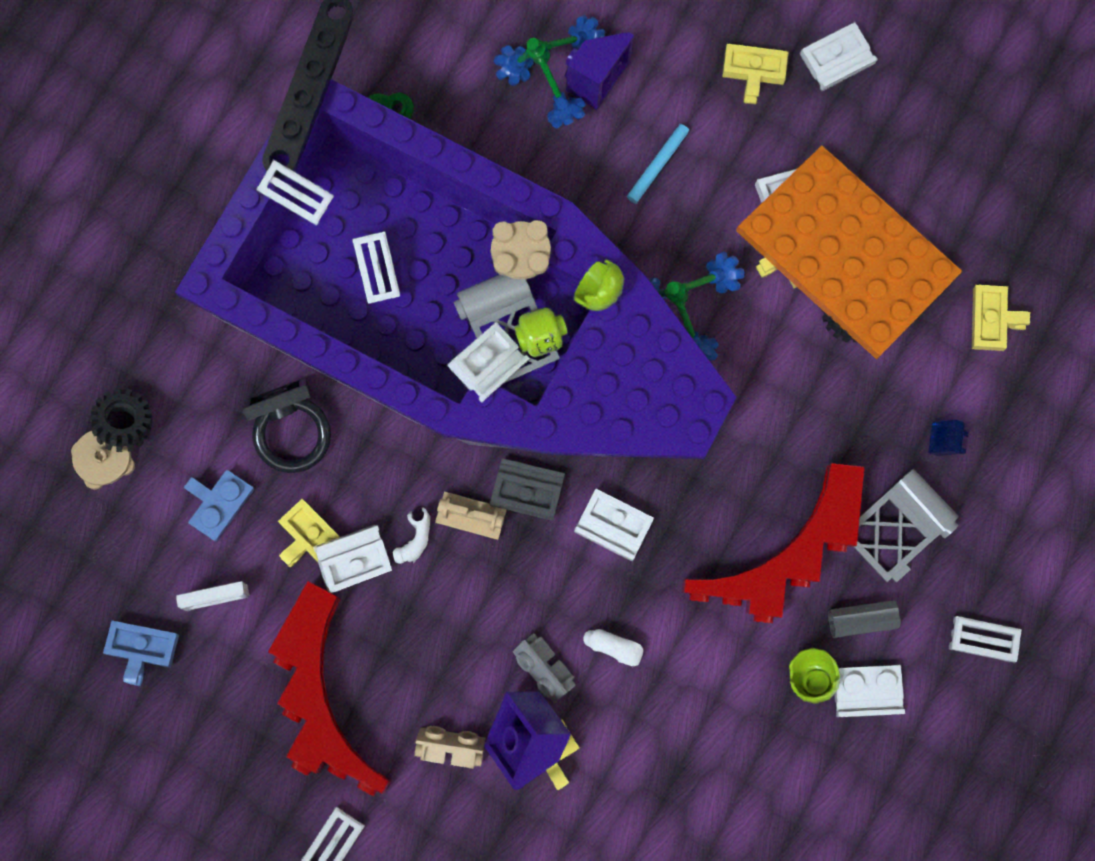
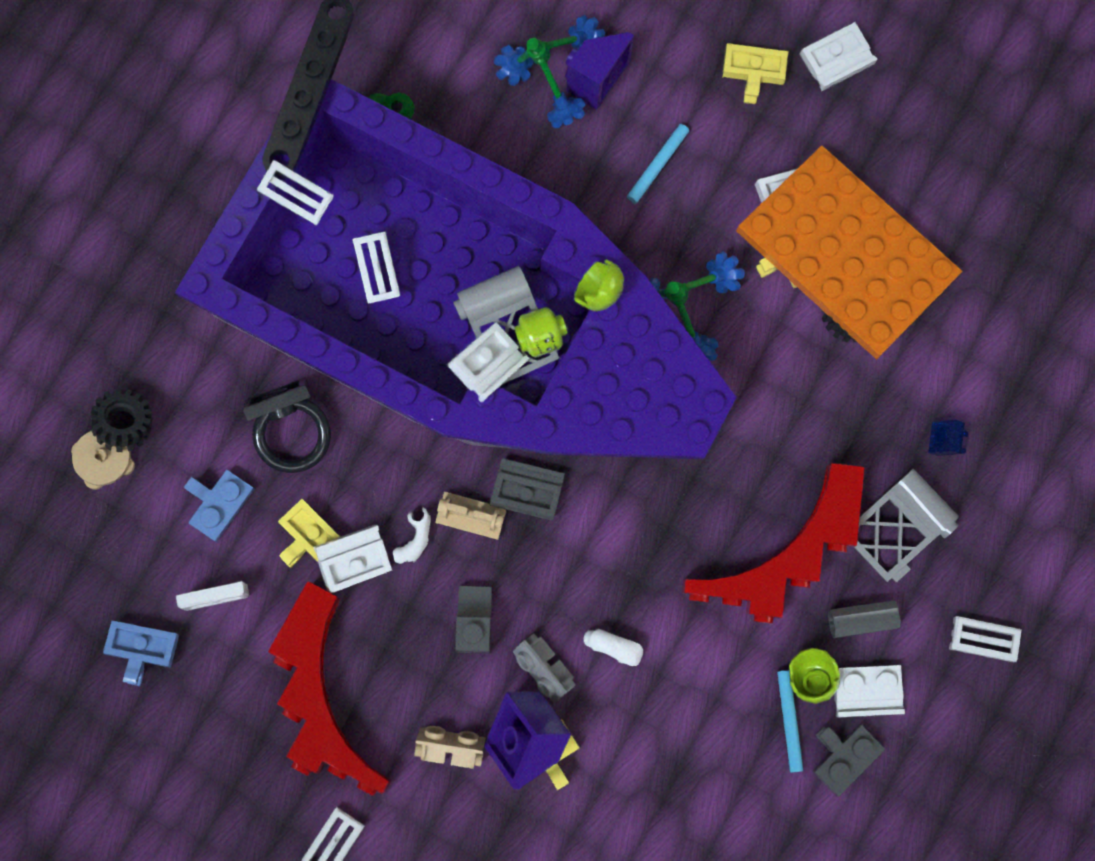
tan piece [491,220,551,280] -> none
white plate [574,489,654,561] -> none
light yellow plate [972,285,1030,351] -> none
none -> dark grey arch [455,586,492,654]
none -> medium azure bar [777,670,804,772]
none -> dark grey plate [812,725,885,797]

